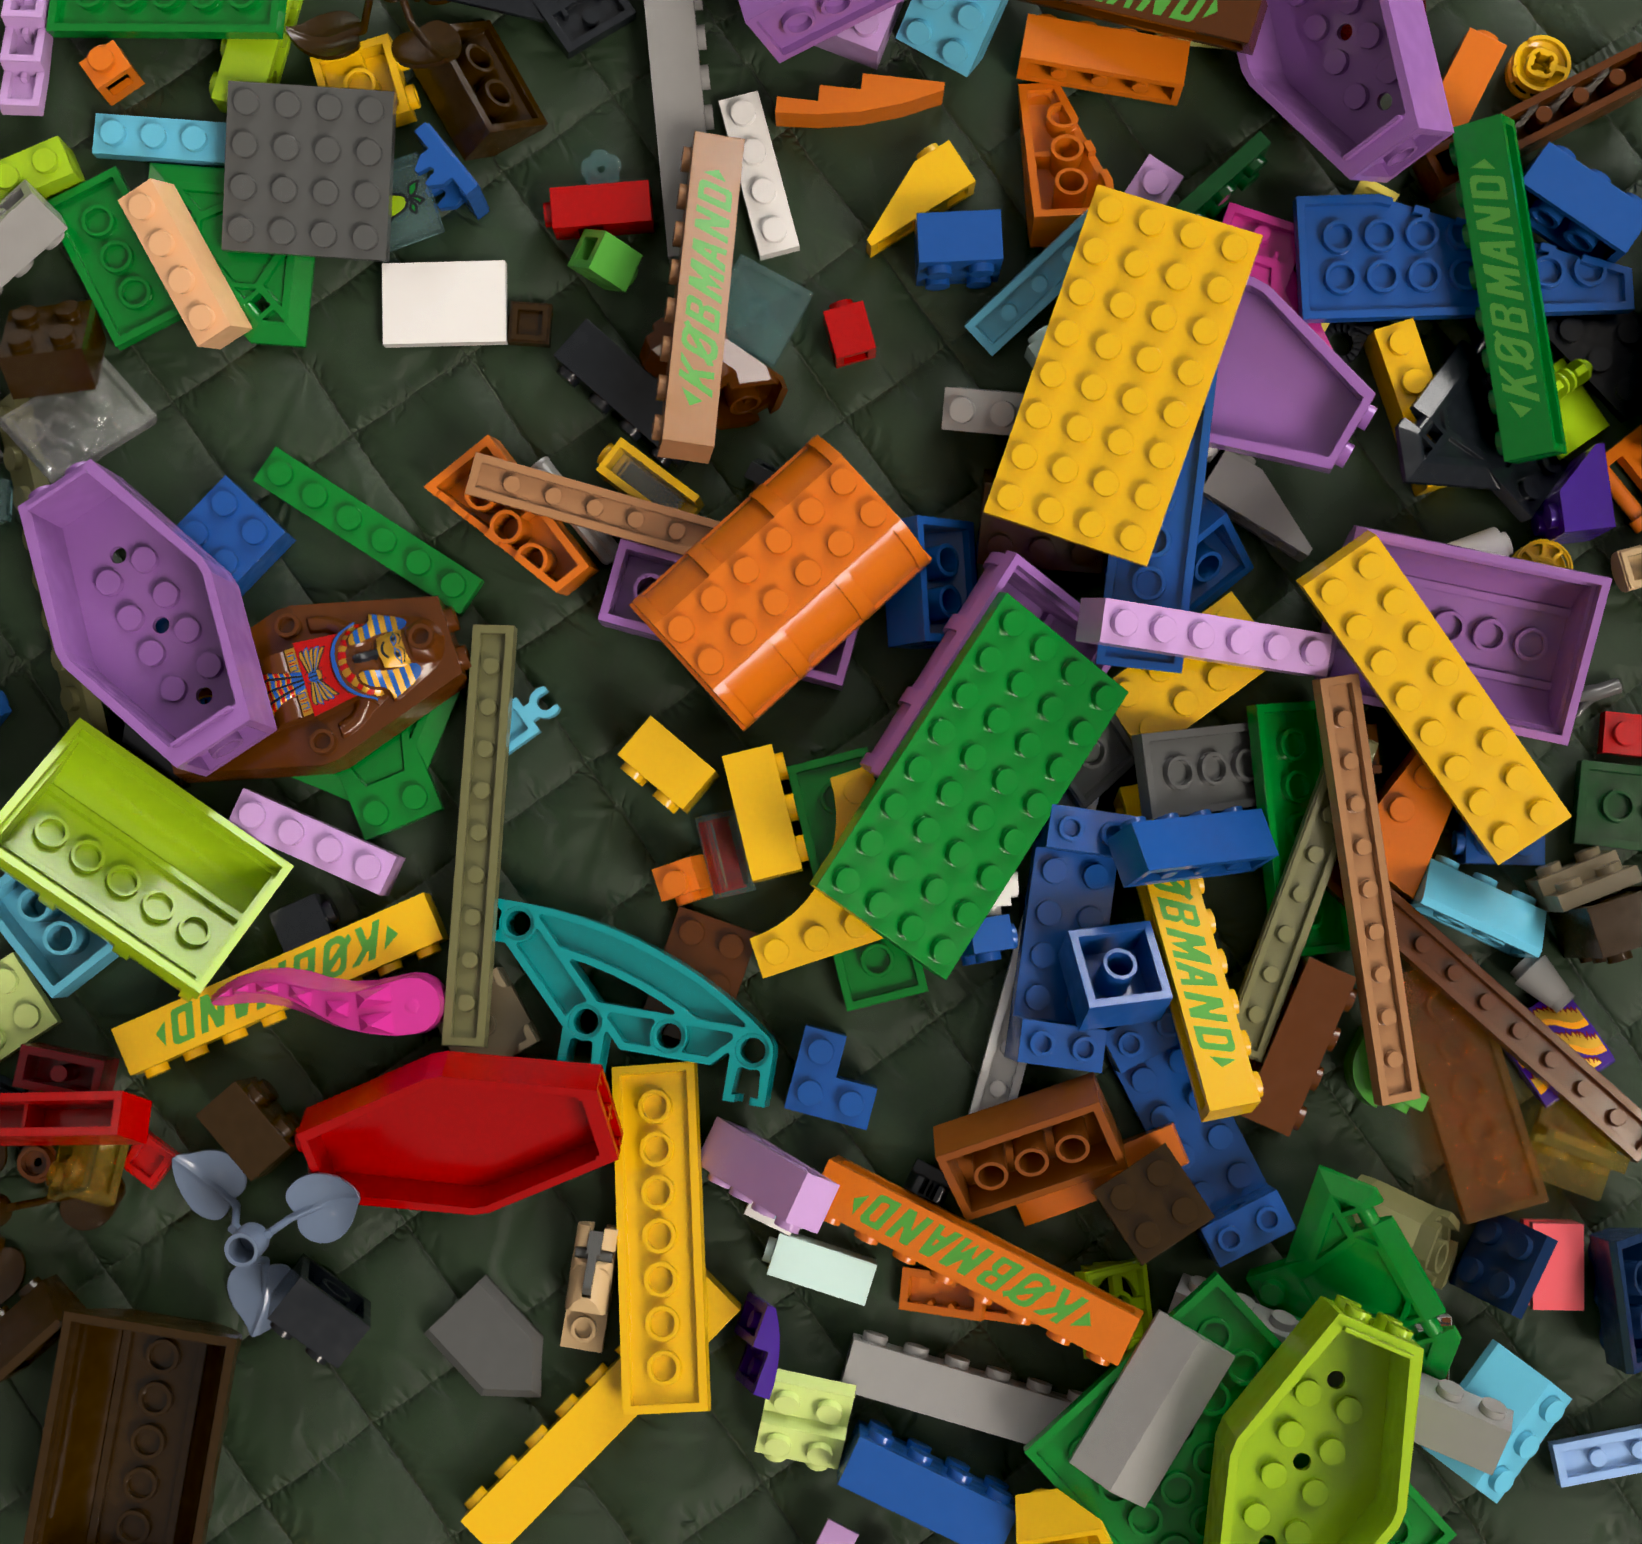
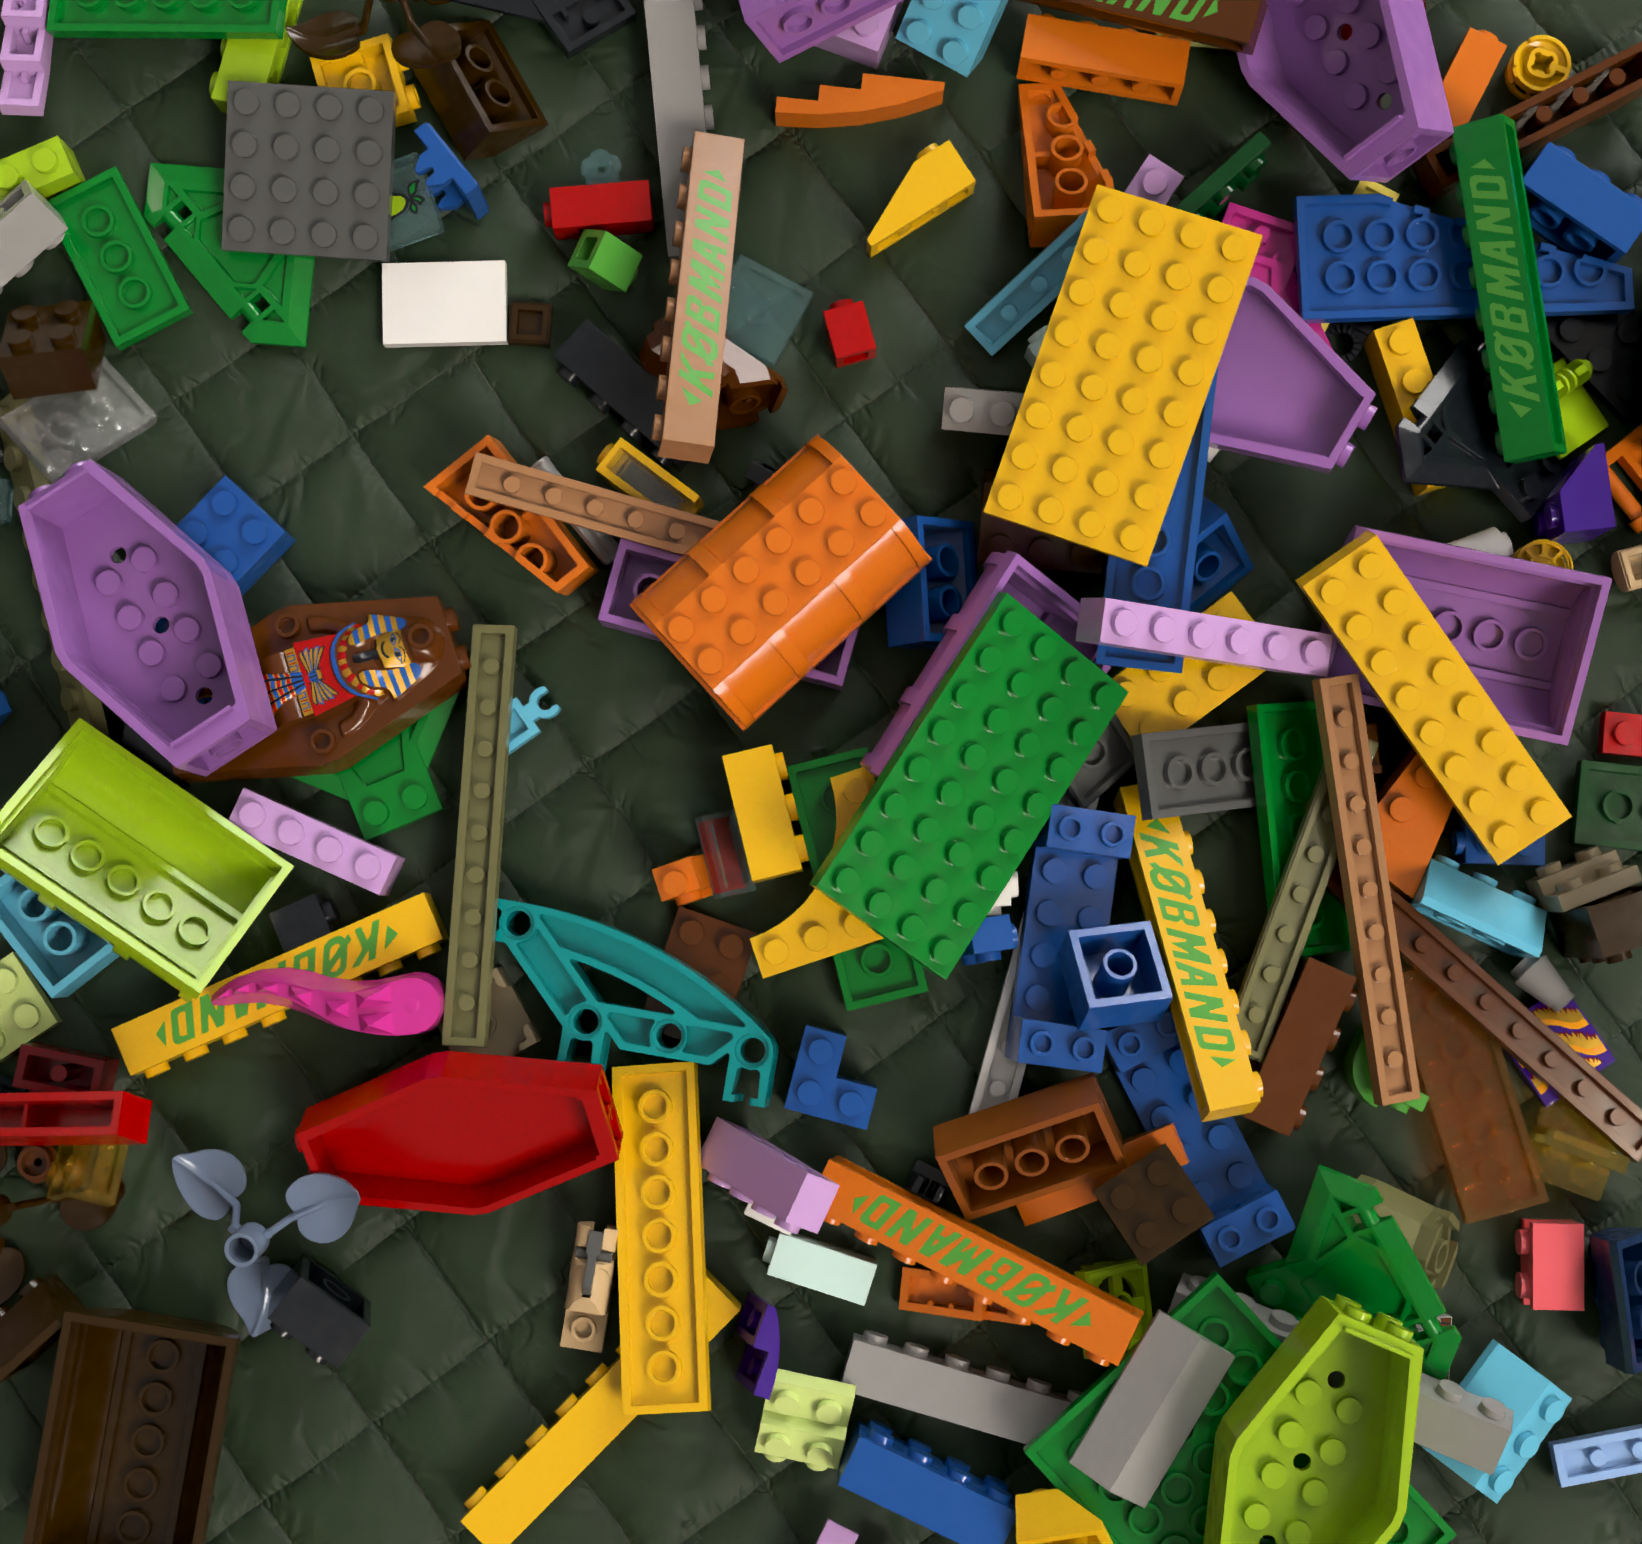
orange brick [79,40,145,106] -> none
medium azure plate [92,113,226,168] -> none
light nougat brick [118,178,253,350] -> none
red tile [118,1130,180,1190] -> none
dark brown brick [195,1076,301,1181] -> none
green plate [253,447,485,616] -> none
dark grey tile [424,1274,544,1398] -> none
yellow brick [617,715,720,814] -> none
white plate [718,91,800,261] -> none
blue brick [913,209,1004,291] -> none
blue brick [1107,806,1279,888] -> none
light grey slope [1203,451,1312,562] -> none
dark blue plate [1449,1207,1558,1319] -> none
dark grey bar [1576,678,1623,718] -> none

